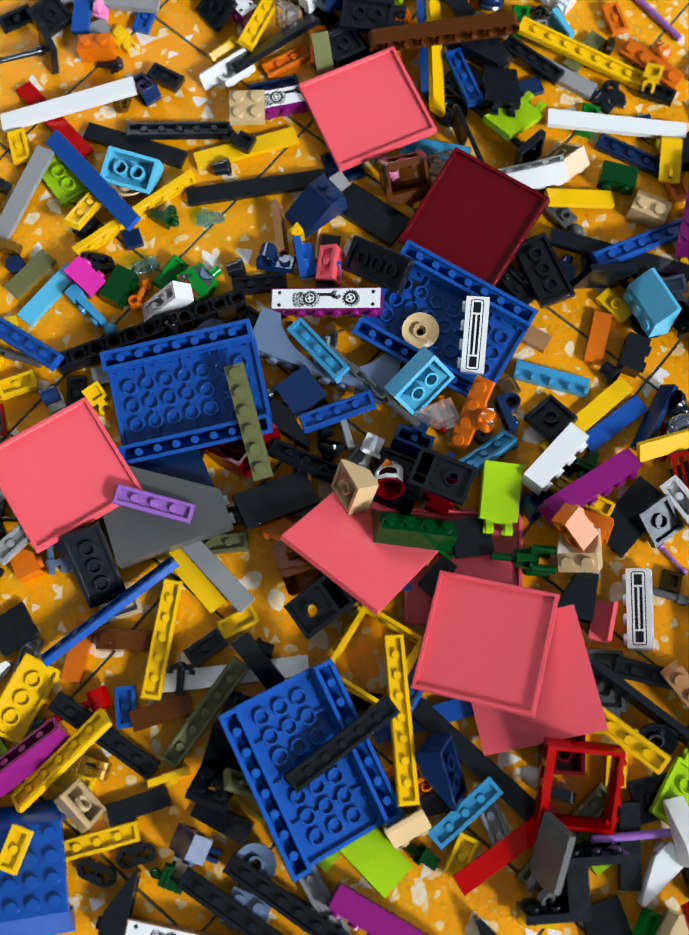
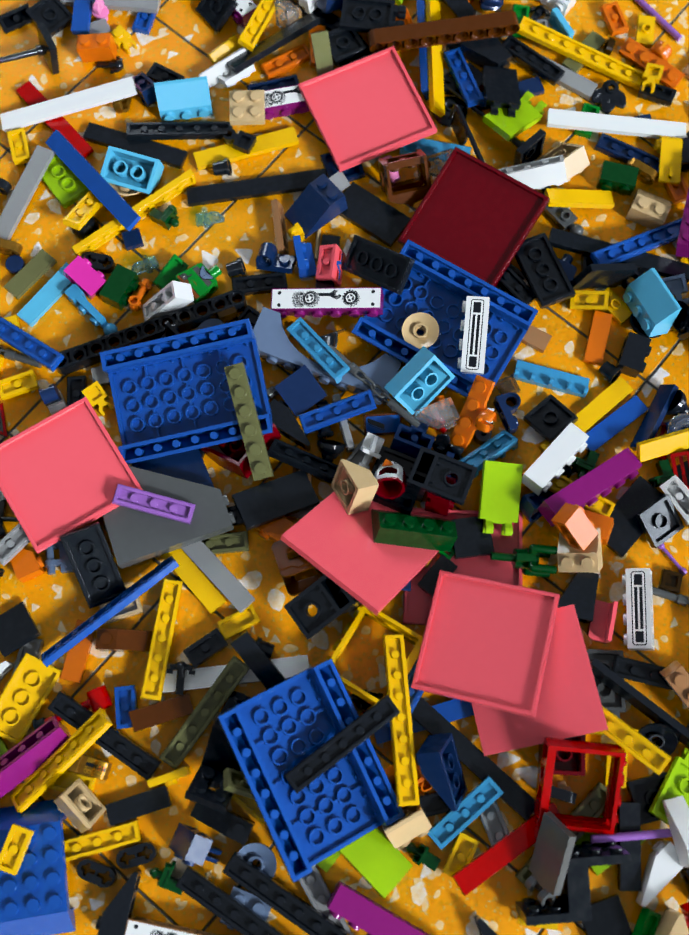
none -> medium azure slope [154,76,213,122]
none -> blue slope [363,412,402,436]
none -> black plate [432,434,464,460]
none -> yellow plate [570,290,609,310]
none -> pearl gold beam [626,158,658,185]
none -> yellow plate [635,14,656,48]
none -> dark green piece [648,459,674,487]

